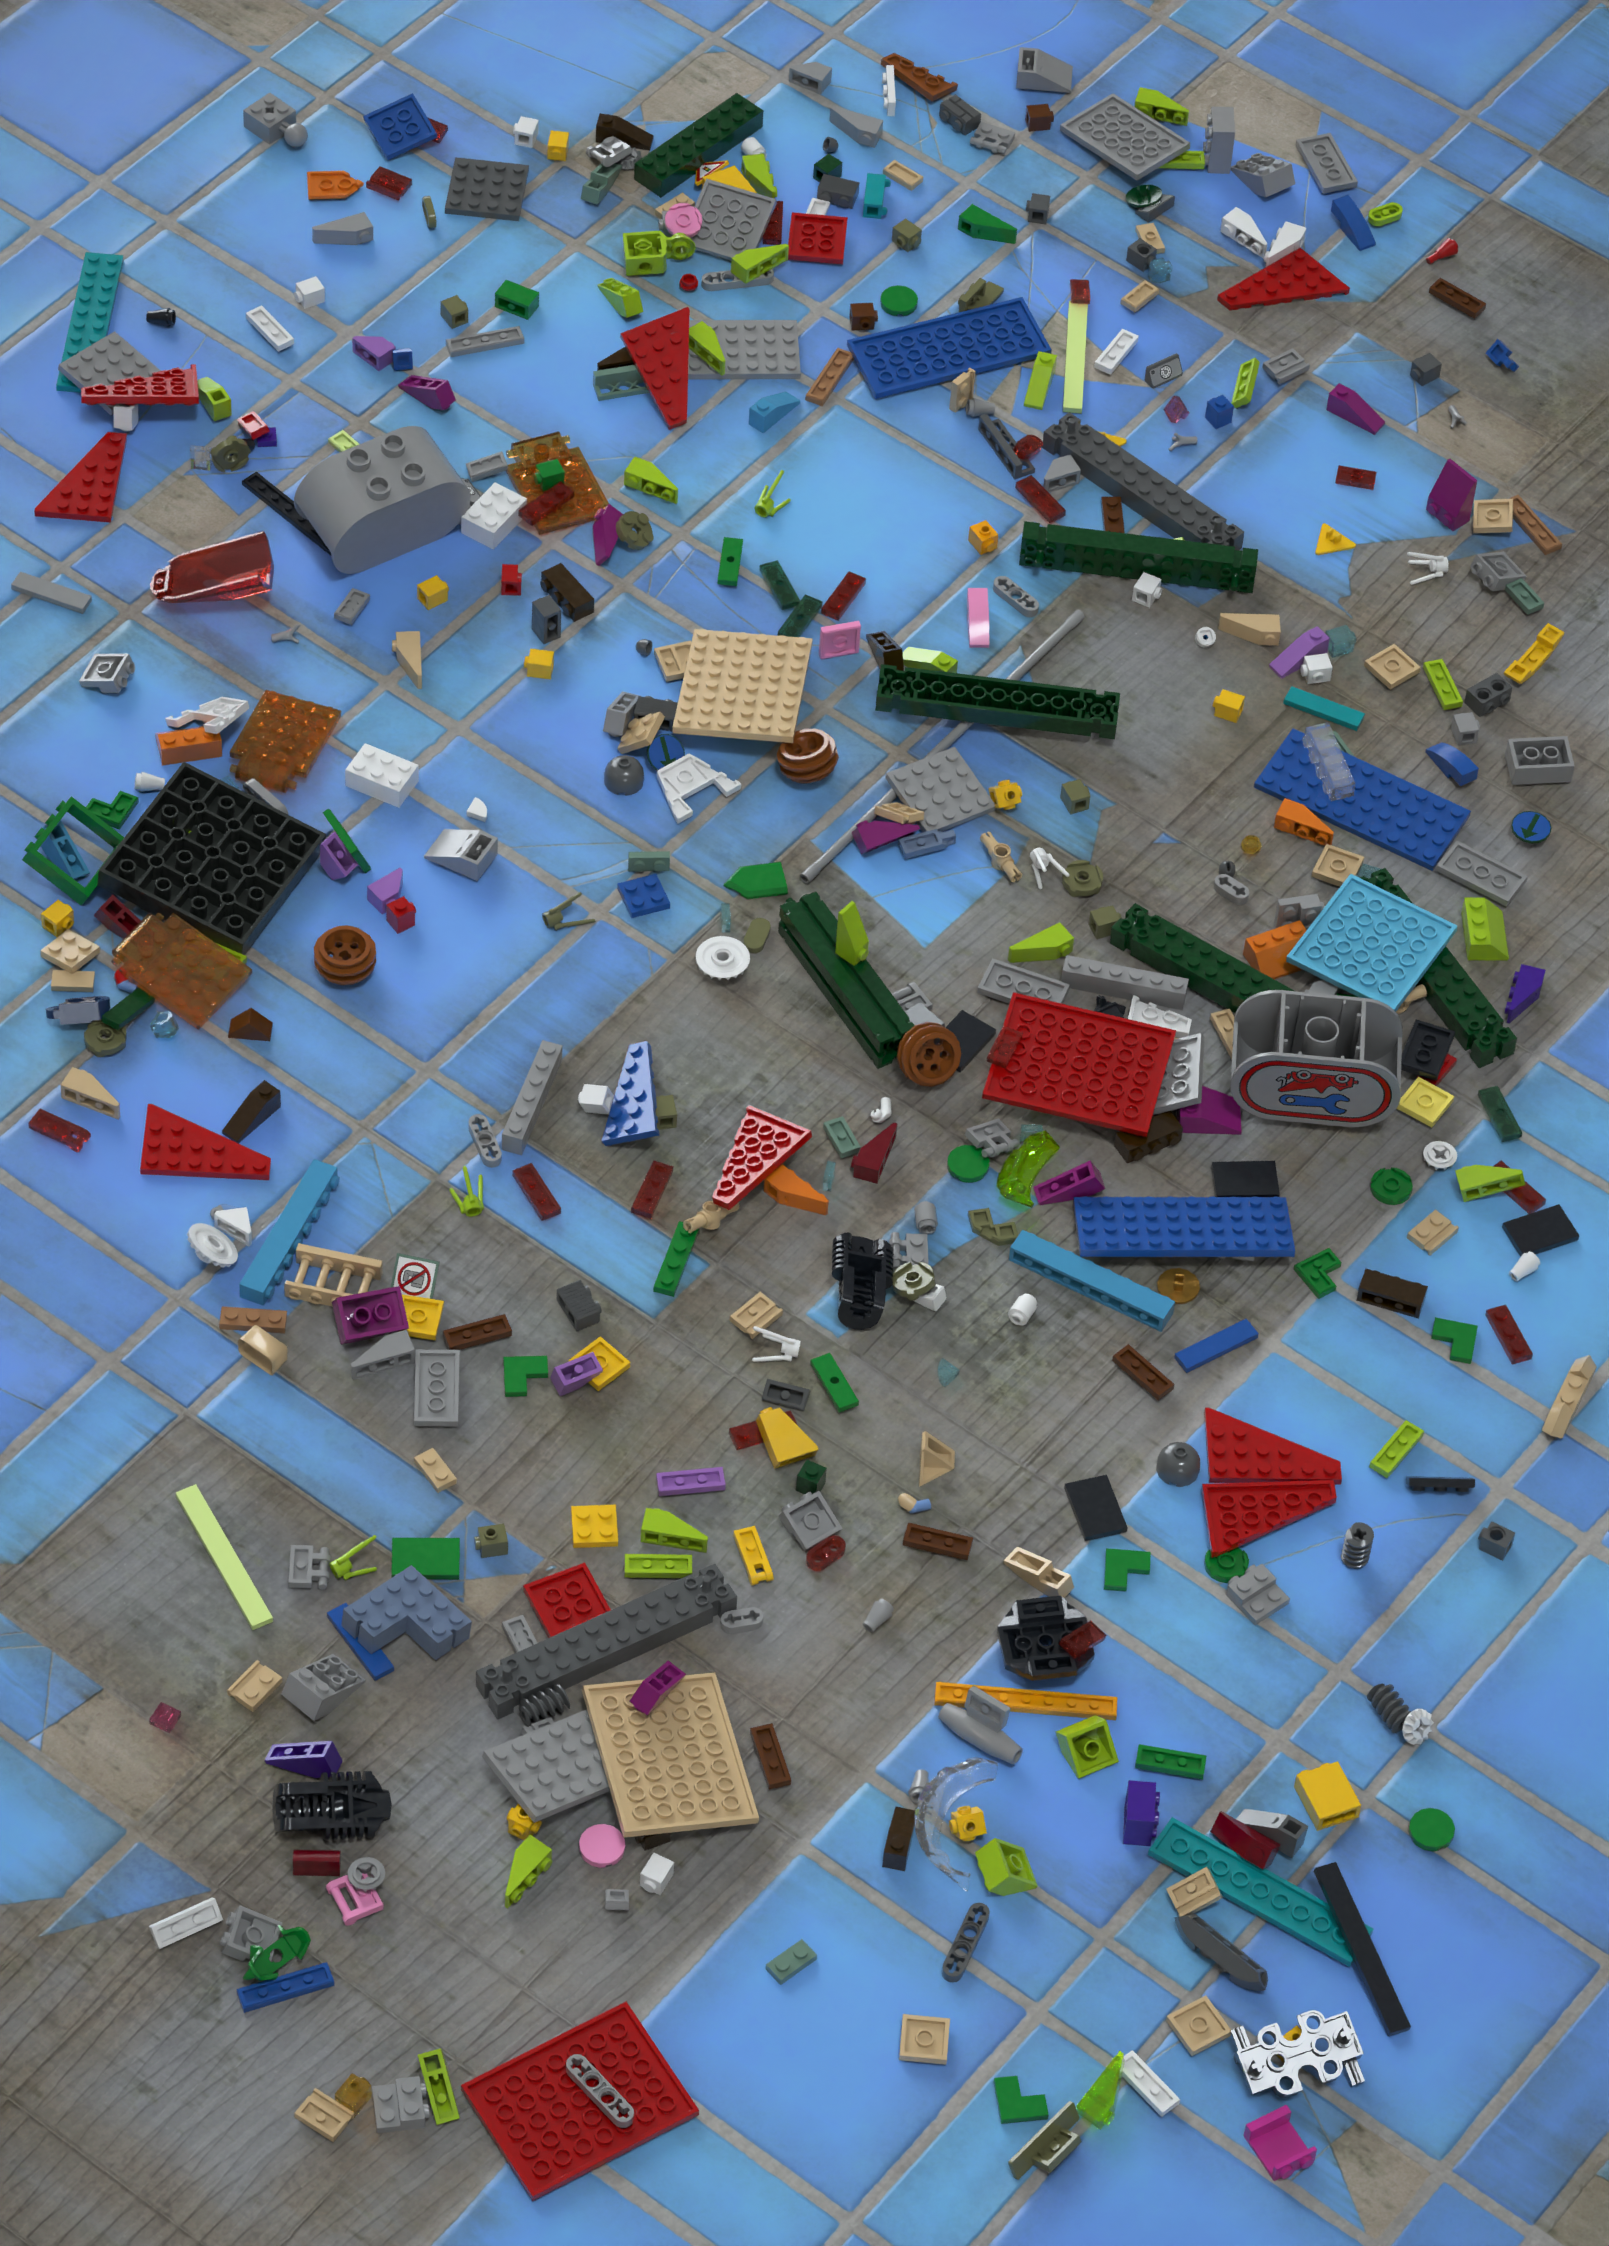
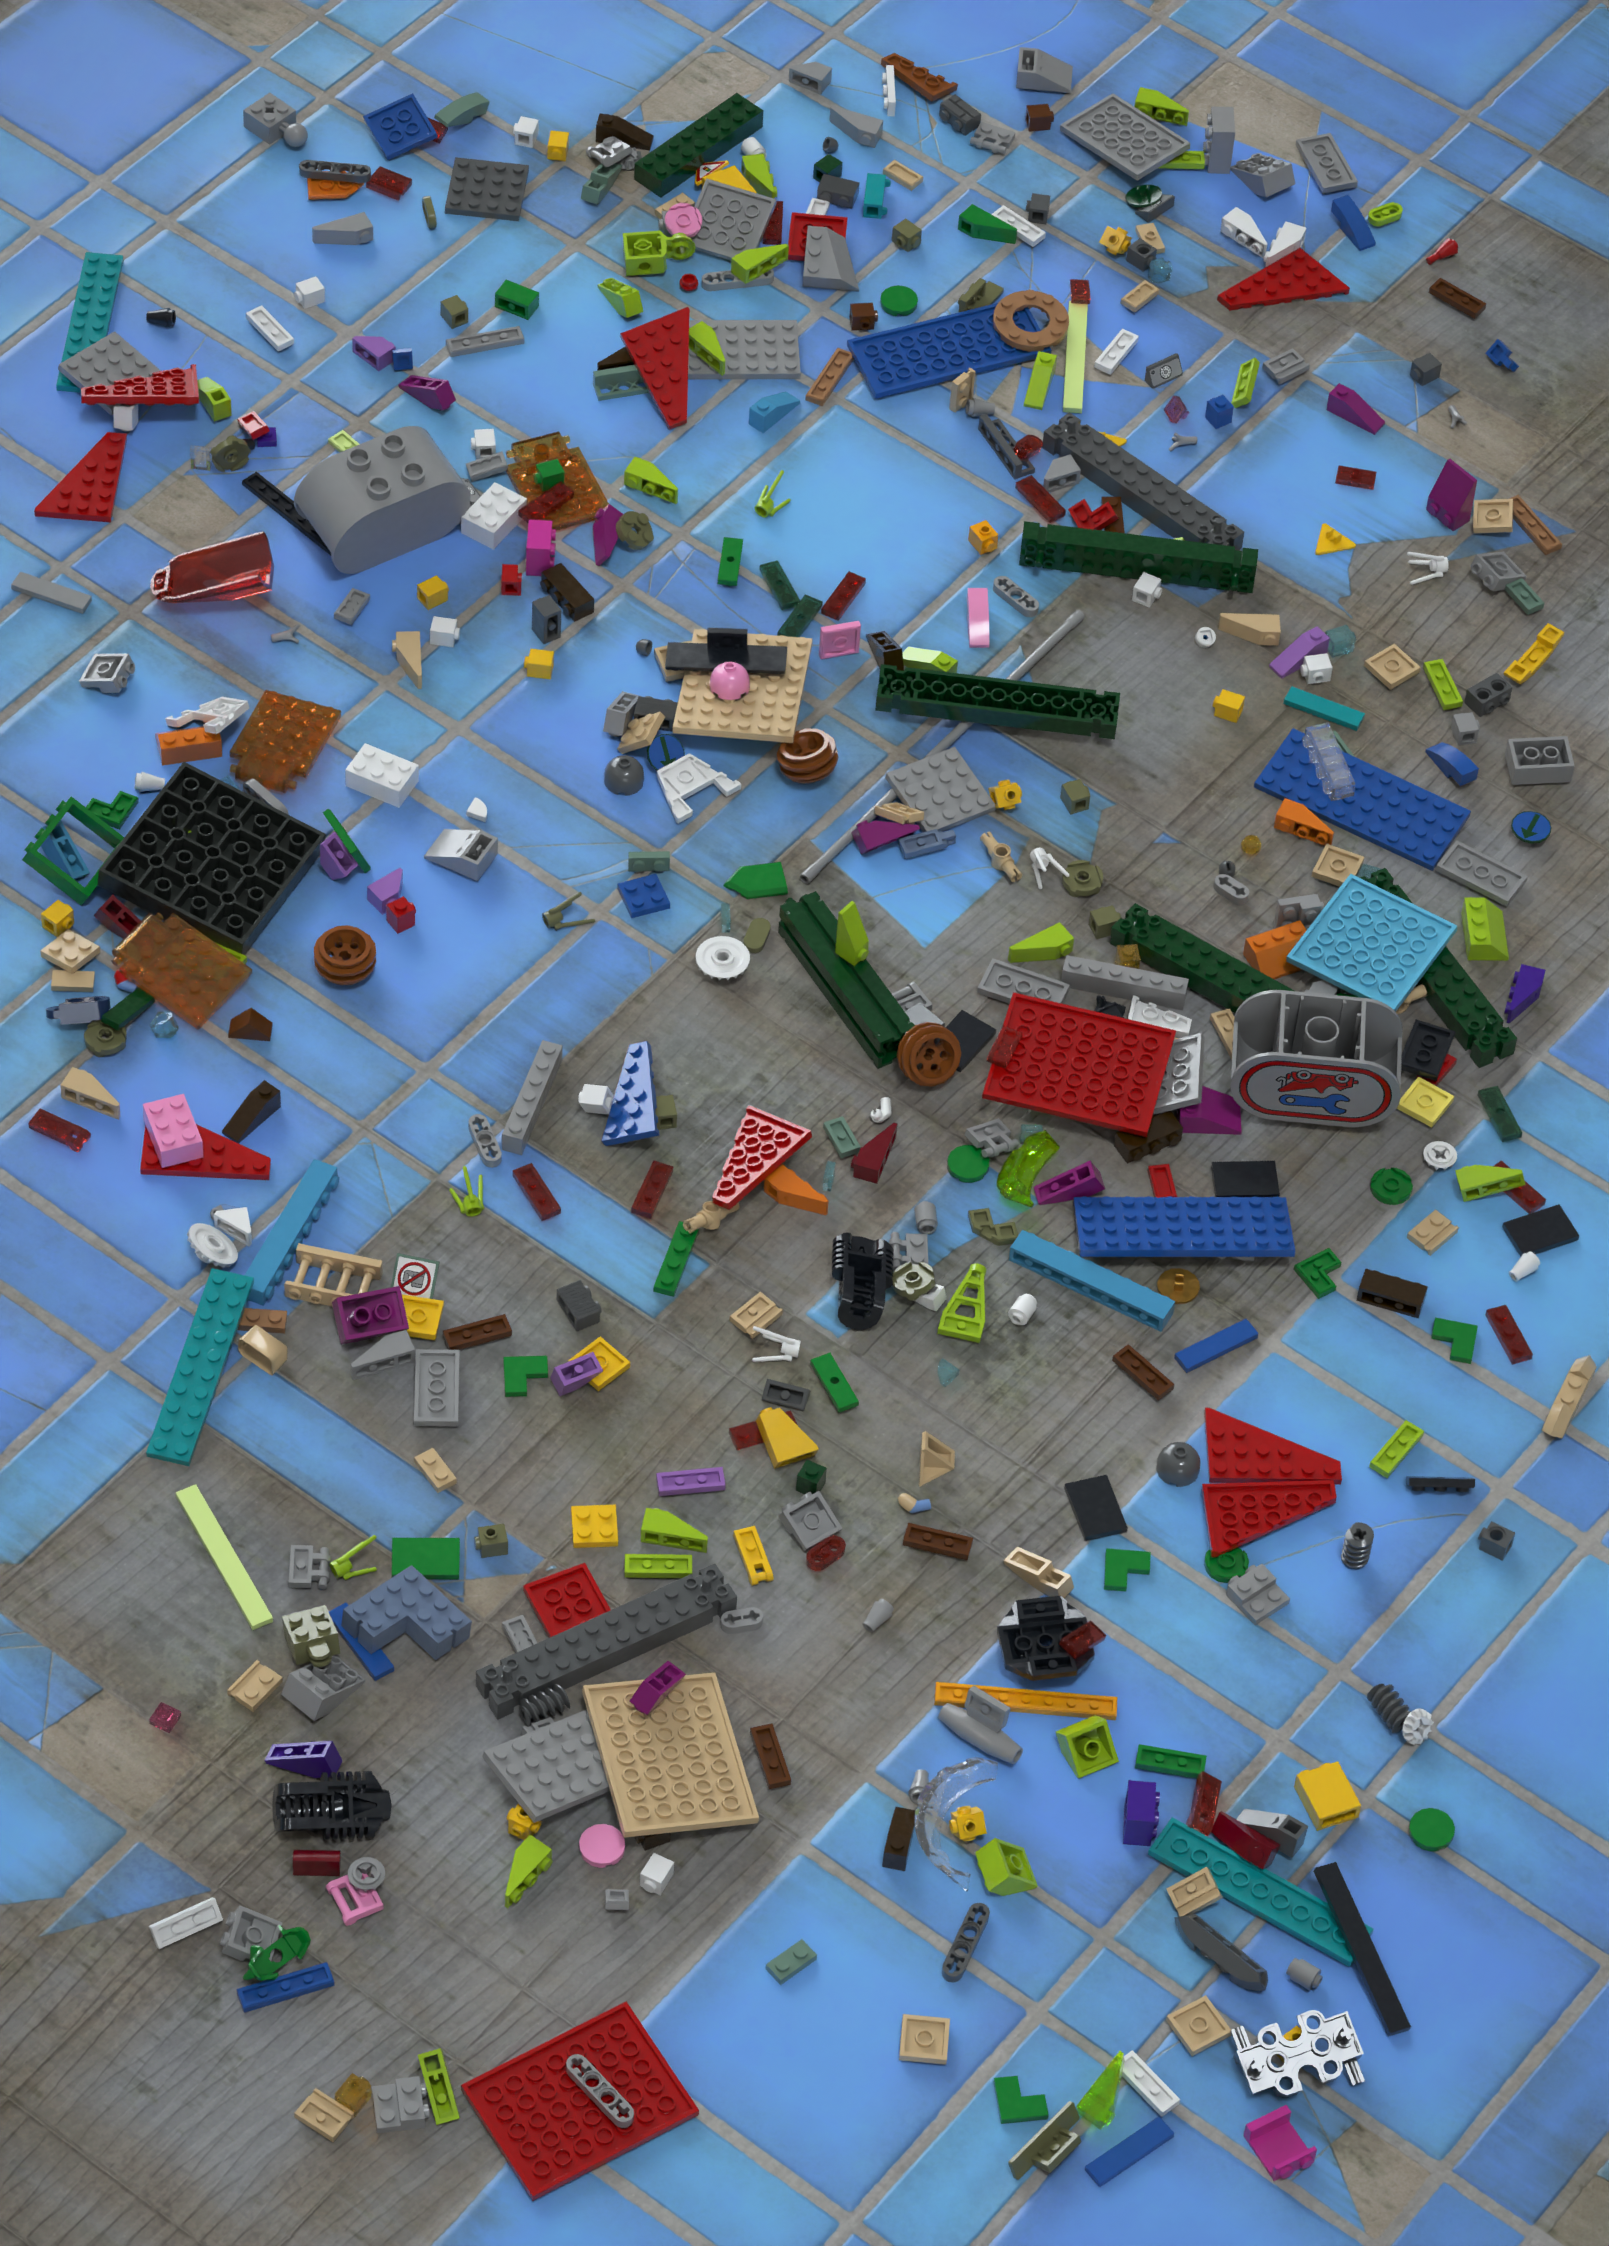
none -> bright pink brick [143,1094,203,1168]
none -> teal plate [146,1268,254,1466]
none -> olive brick [282,1605,340,1667]
none -> dark grey beam [299,160,371,183]
none -> white brick [430,616,460,647]
none -> sand green slope [434,92,490,127]
none -> white brick [471,429,496,460]
none -> dark pink brick [526,520,556,576]
none -> black bracket [665,628,787,674]
none -> bright pink cylinder [710,662,750,700]
none -> light grey wedge [803,226,859,291]
none -> lime plate [937,1263,987,1343]
none -> white plate [991,205,1046,247]
none -> medium nougat plate [993,289,1069,351]
none -> red plate [1068,499,1119,530]
none -> blue tile [1085,2116,1174,2187]
none -> yellow brick [1099,226,1132,255]
none -> clear yellow brick [1115,944,1140,969]
none -> red tile [1147,1164,1177,1198]
none -> clear red plate [1186,1771,1222,1836]
none -> light grey brick [1286,1958,1323,1990]

